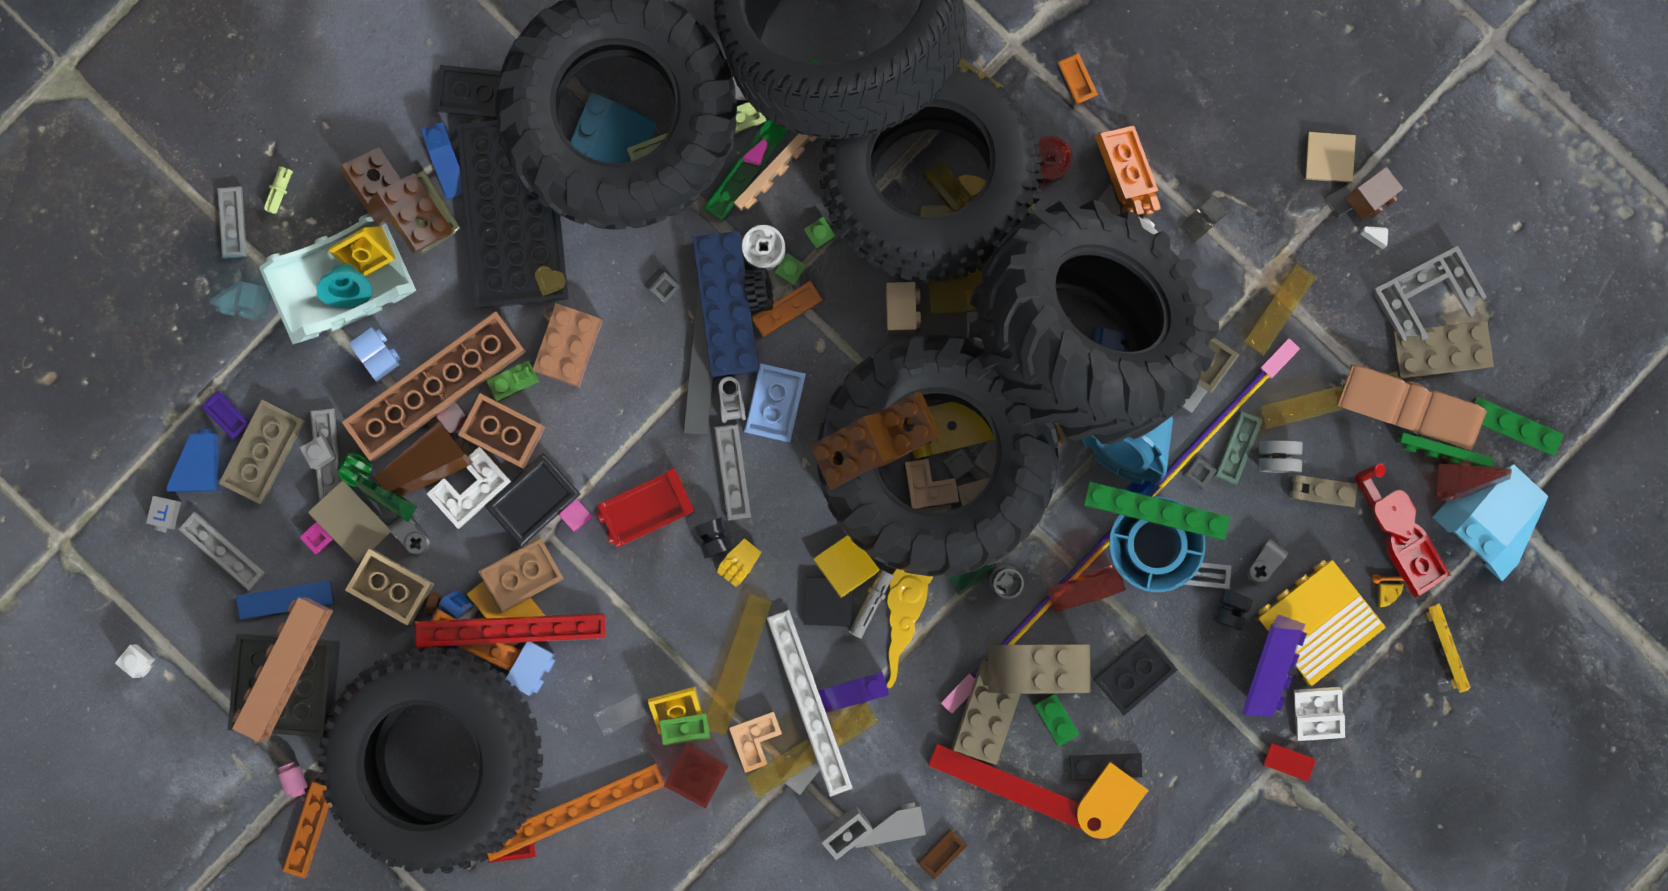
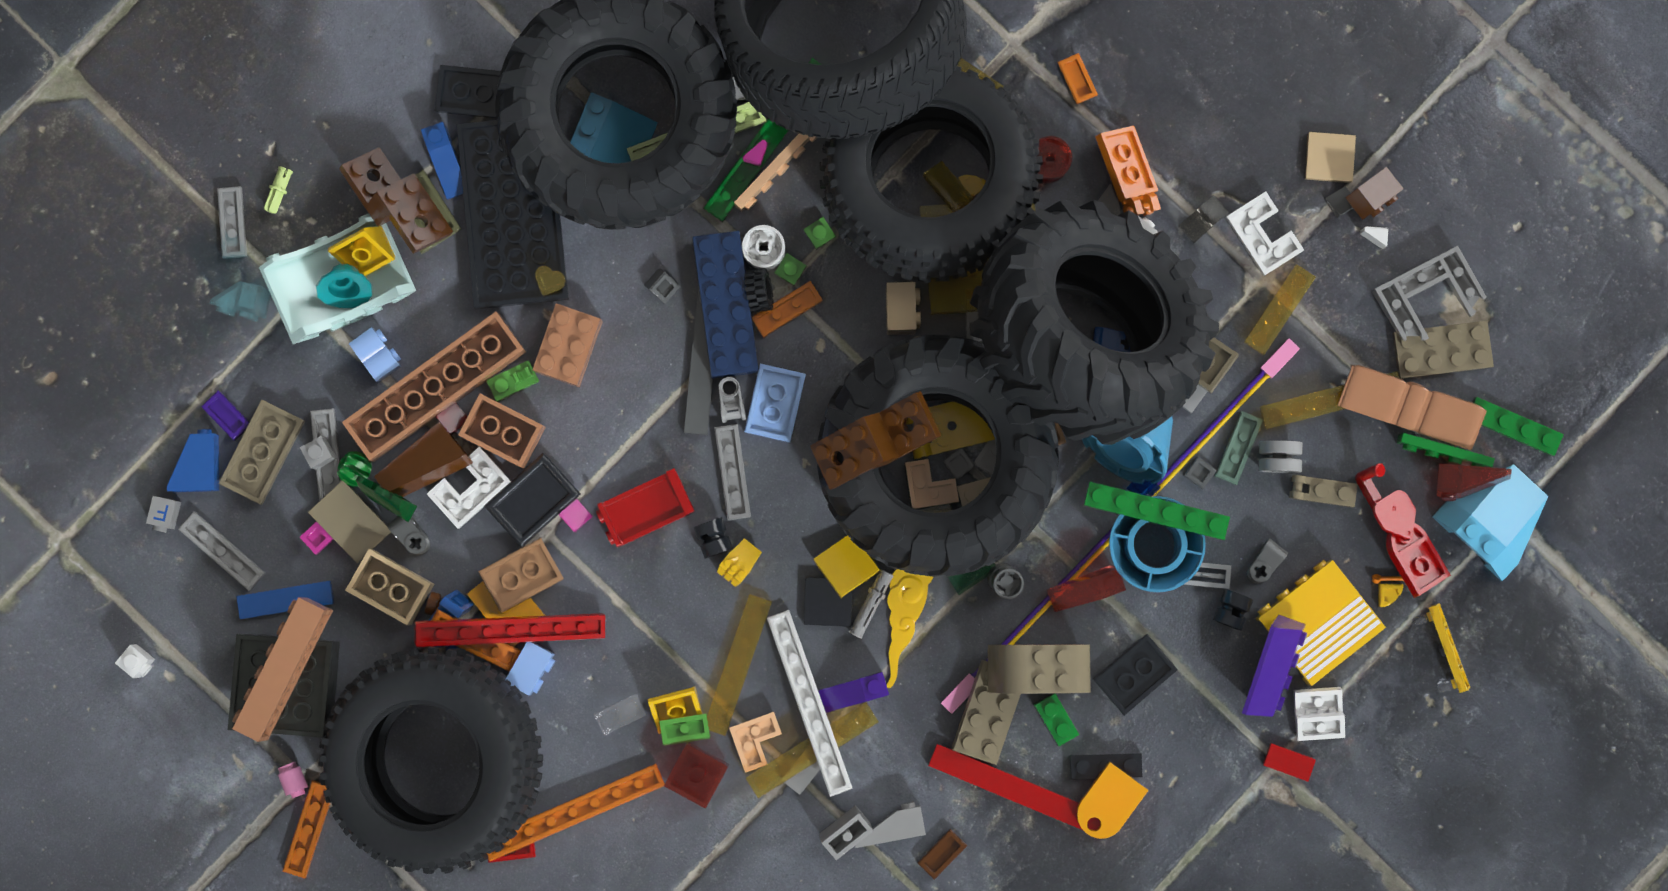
none -> white plate [1225,192,1304,276]

